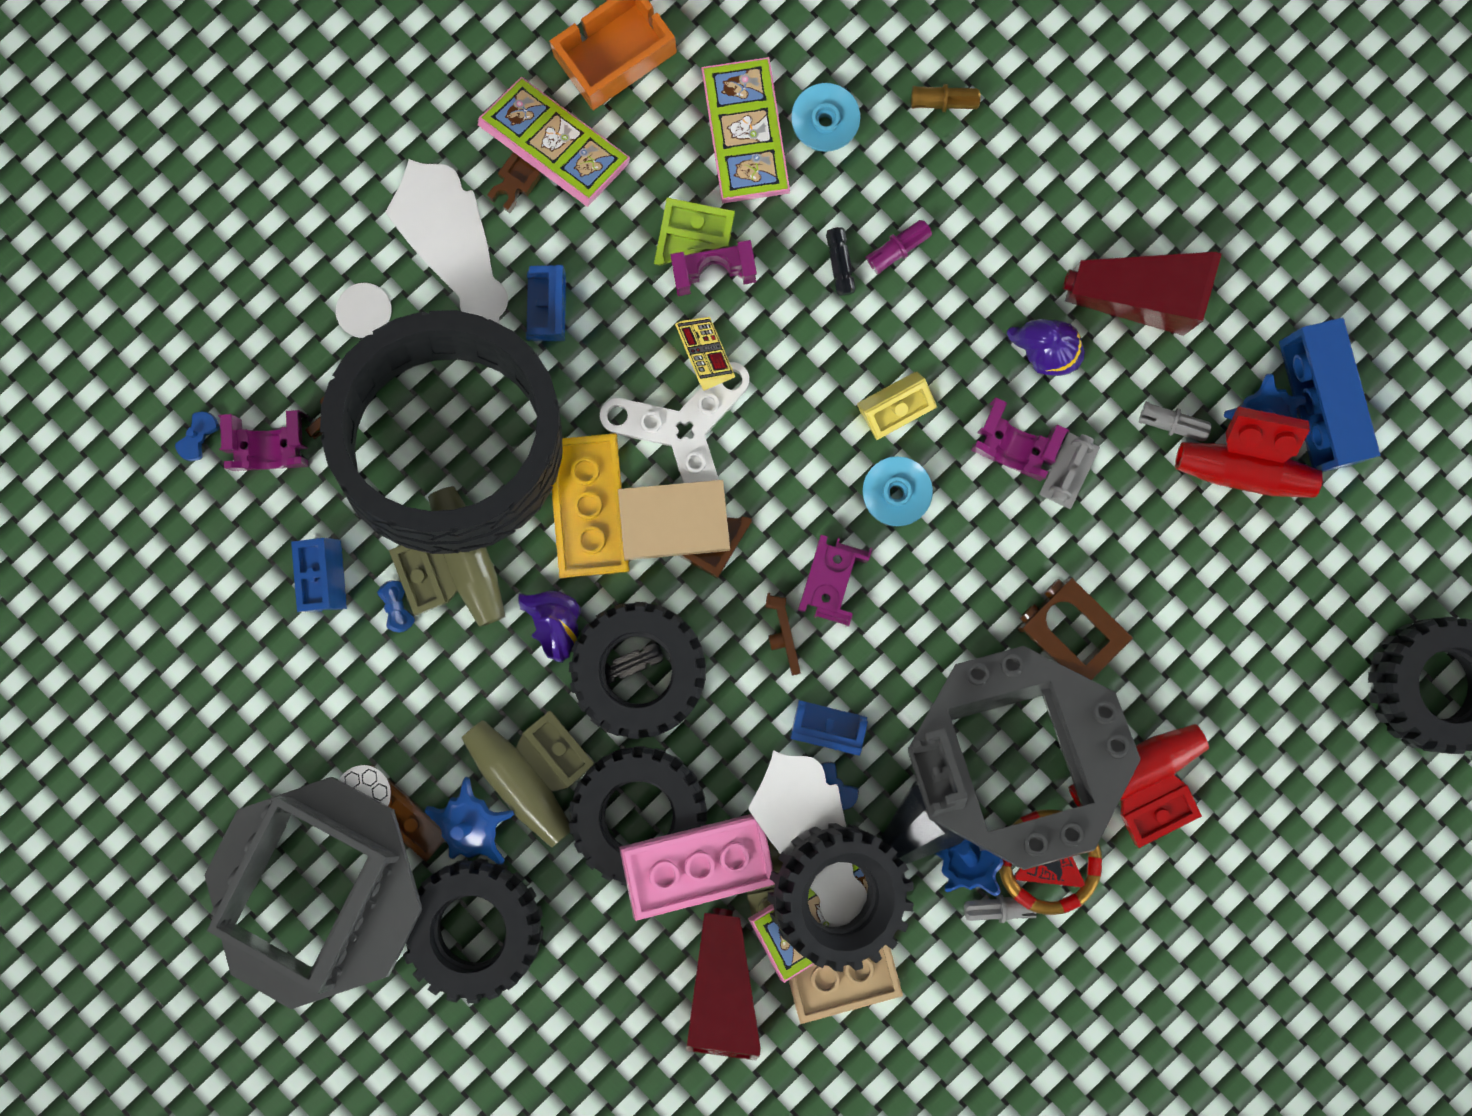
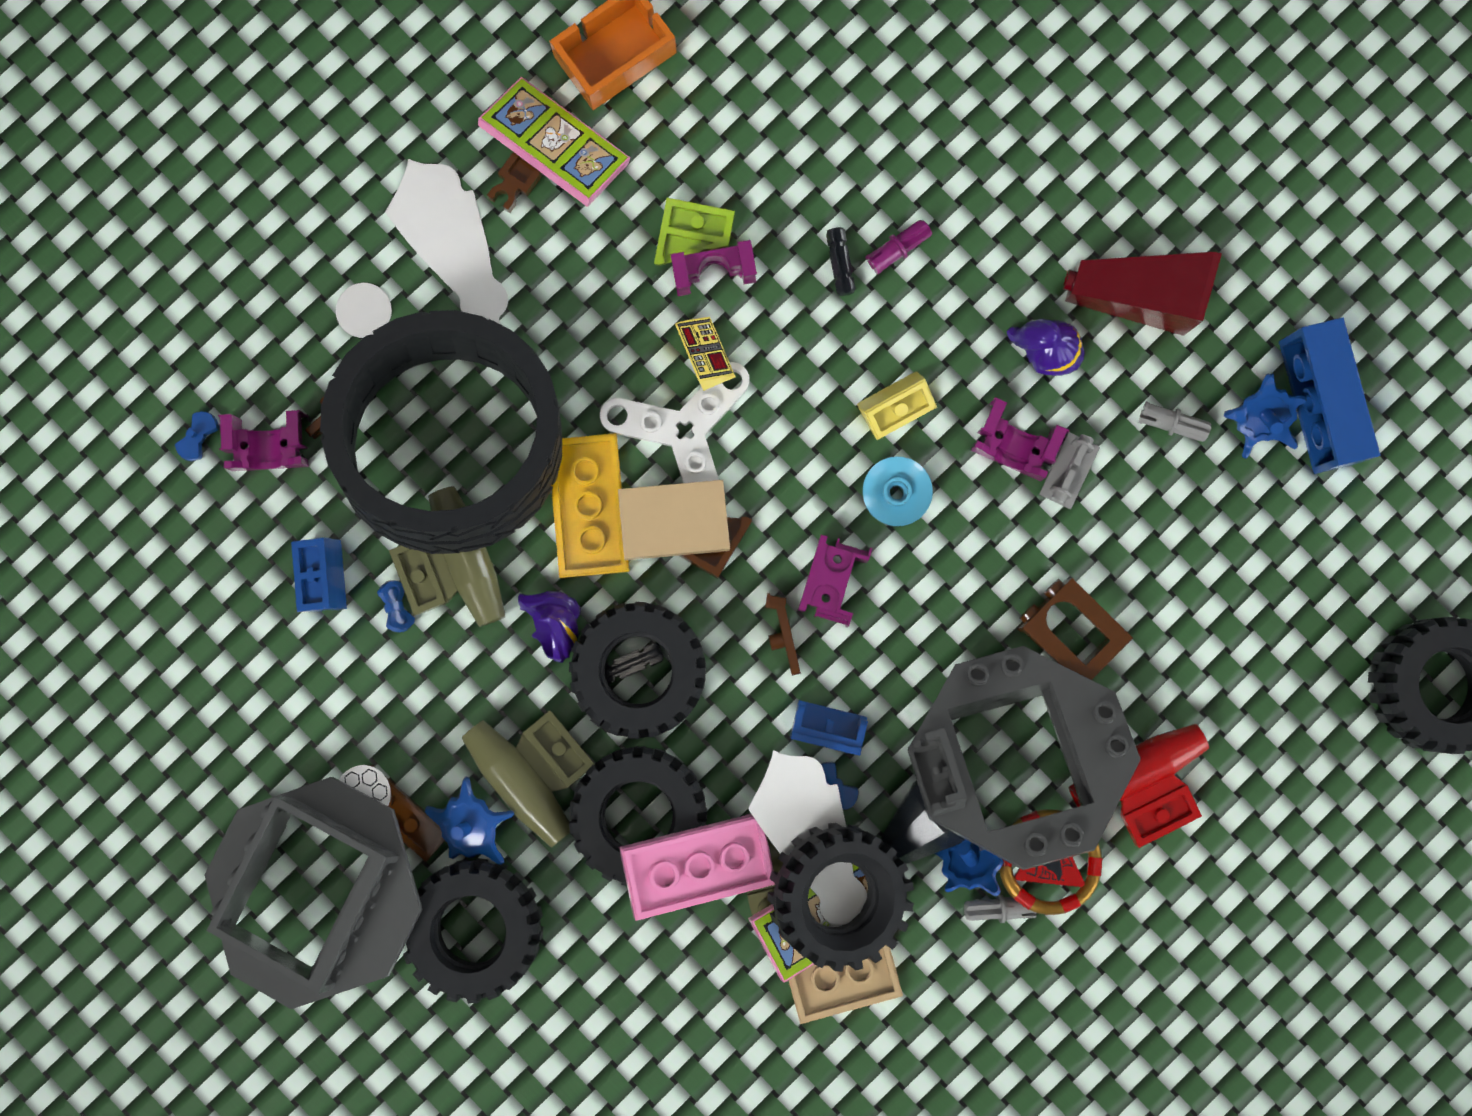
blue hinge [526,265,566,341] -> none
dark red slope [686,908,761,1061] -> none
tile [702,57,790,204] -> none
medium azure dish [791,83,860,152] -> none
pearl gold axle [911,84,981,112] -> none
red plate [1175,406,1323,498] -> none

